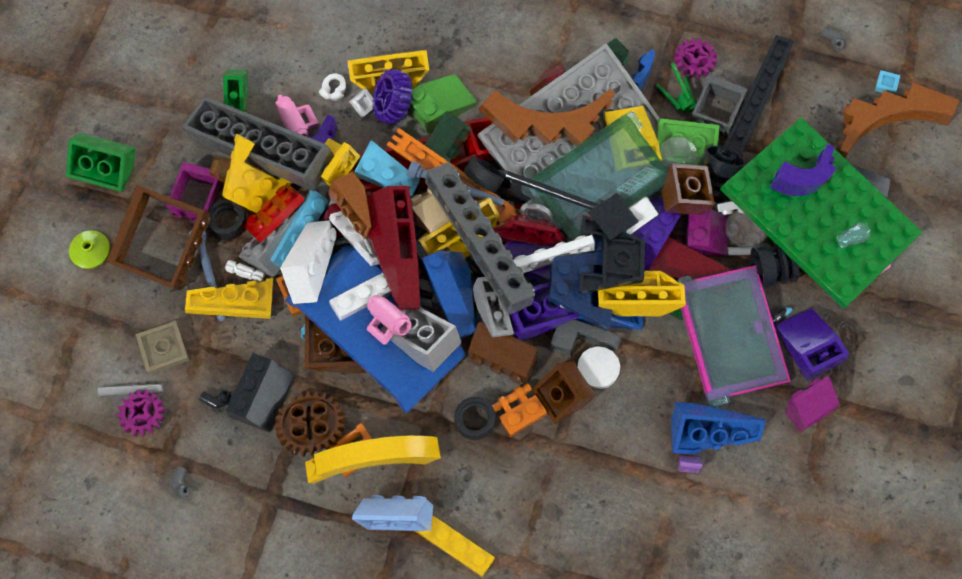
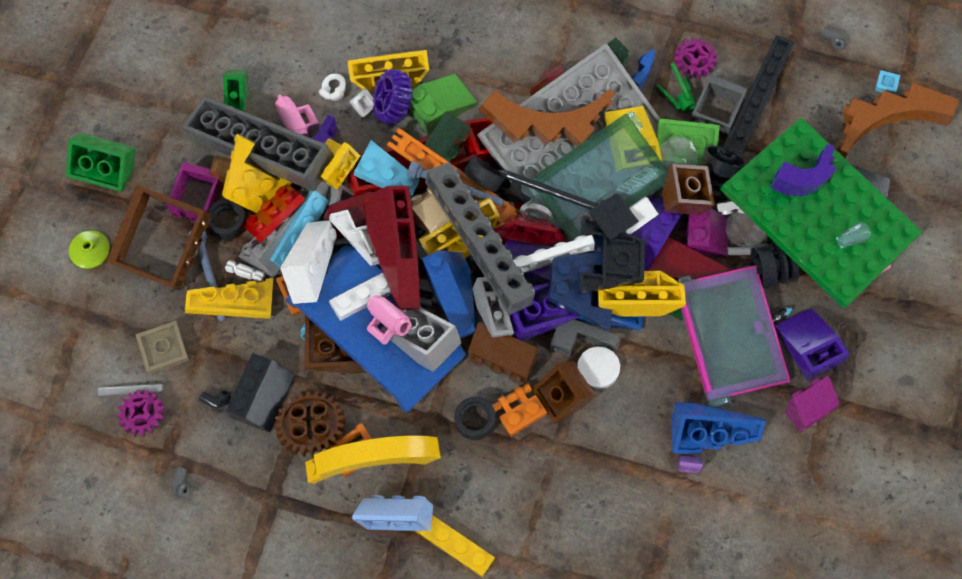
dark orange slope [328,172,371,240] -> none

